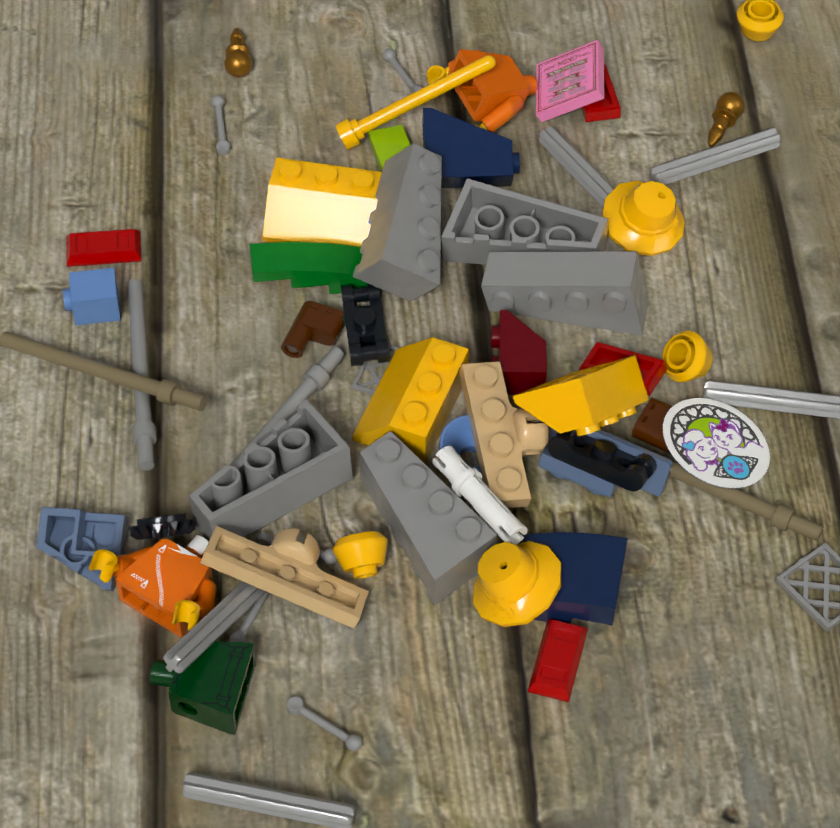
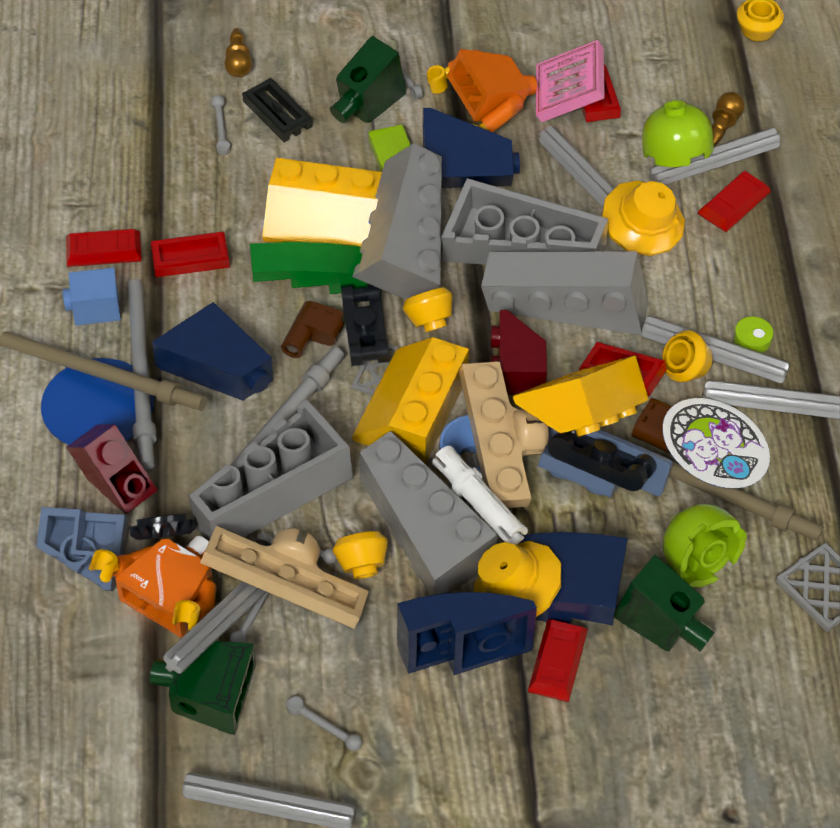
yellow piece [335,55,496,150] -> none
none -> blue sticker [41,358,154,445]
none -> dark red slope [66,424,158,514]
none -> red tile [151,231,230,278]
none -> dark blue slope [152,302,273,401]
none -> pearl dark grey tile [242,78,313,142]
none -> dark green torso [330,35,406,123]
none -> dark blue slope [397,592,537,675]
none -> yellow cone [402,287,453,333]
none -> dark green torso [614,555,715,652]
none -> light grey axle [641,316,789,383]
none -> lime cylinder [642,100,714,167]
none -> lime cylinder [662,504,747,587]
none -> red tile [697,170,771,232]
none -> lime tile [734,316,773,353]

